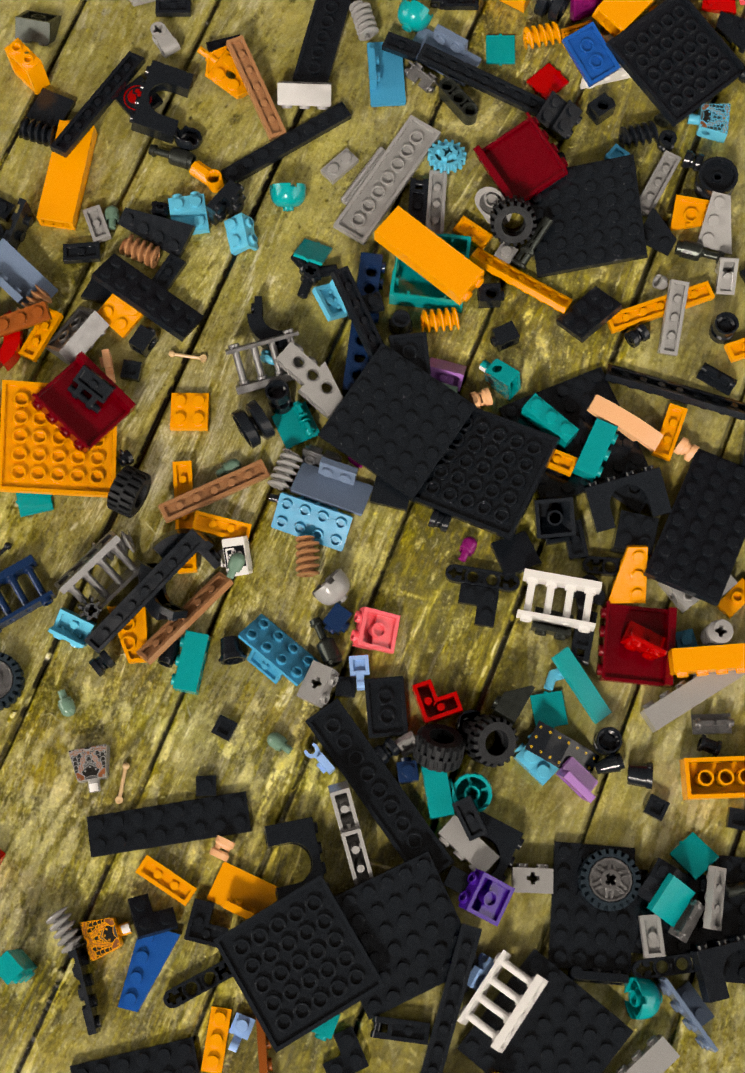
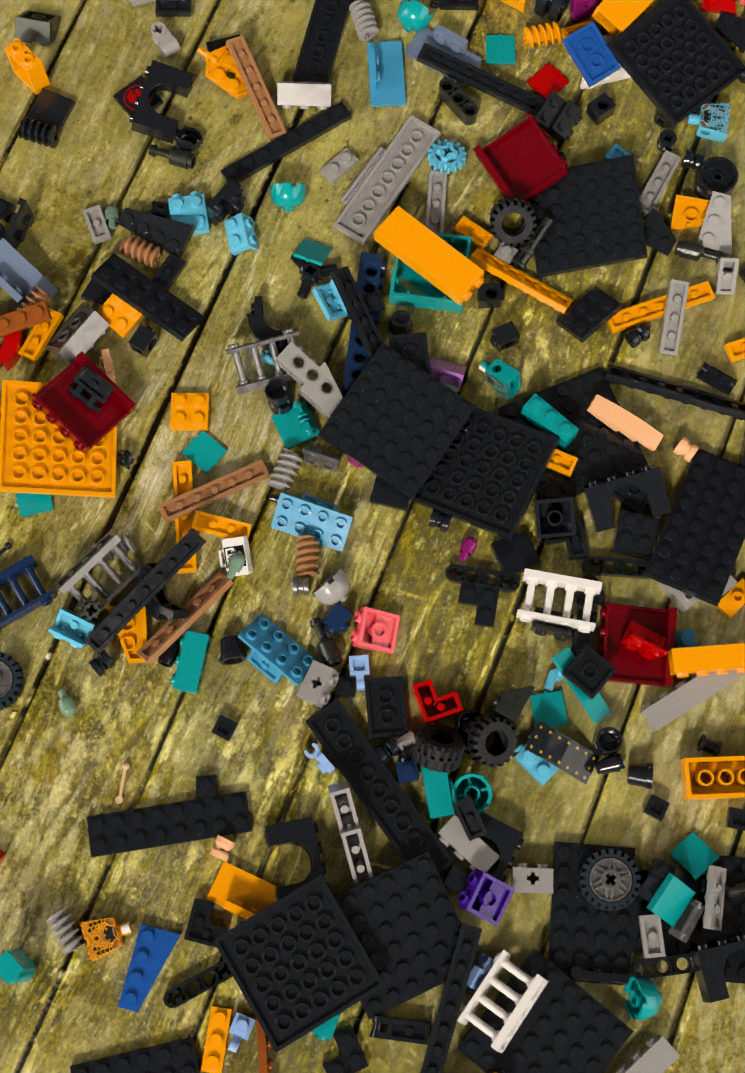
light orange brick [36,120,98,231] -> none
black plate [50,51,145,158] -> none
black plate [63,242,101,264] -> none
black wing [68,948,102,1035] -> none
torso [69,744,110,793] -> none
black tyre [107,465,151,518] -> none
black plate [120,359,143,382] -> none
black plate [127,893,178,940] -> none
light orange plate [136,855,198,906] -> none
black arch [153,528,221,569] -> none
tan hinge [168,350,207,363] -> none
light orange piece [189,160,224,193] -> none
sand green cylinder [215,458,241,478] -> none
black wheel [231,400,275,449] -> none
sand green cylinder [267,732,293,755] -> none
sand blue bracket [290,456,373,516] -> none
black plate [382,32,421,62] -> none
flat silver hinge [404,61,439,94] -> none
black plate [408,177,429,226] -> none
light orange piece [420,307,459,333] -> none
light nougat wheel [469,387,493,409] -> none
light grey piece [475,186,512,225] -> none
medium lavender panel [556,756,598,803] -> none
teal brick [572,418,619,482] -> none
light orange wing [606,545,648,603] -> none
black piece [618,121,659,149] -> none
light orange plate [651,403,688,461] -> none
light grey hinge [652,274,668,290] -> none
sand blue bracket [656,977,718,1053] -> none
flat silver hinge [691,713,734,735] -> none
light grey piece [700,619,734,646] -> none
black wheel [709,312,739,344] -> none
none -> teal piece [182,430,227,474]
none -> flat silver wheel [293,576,309,596]
none -> black tile [561,644,617,700]

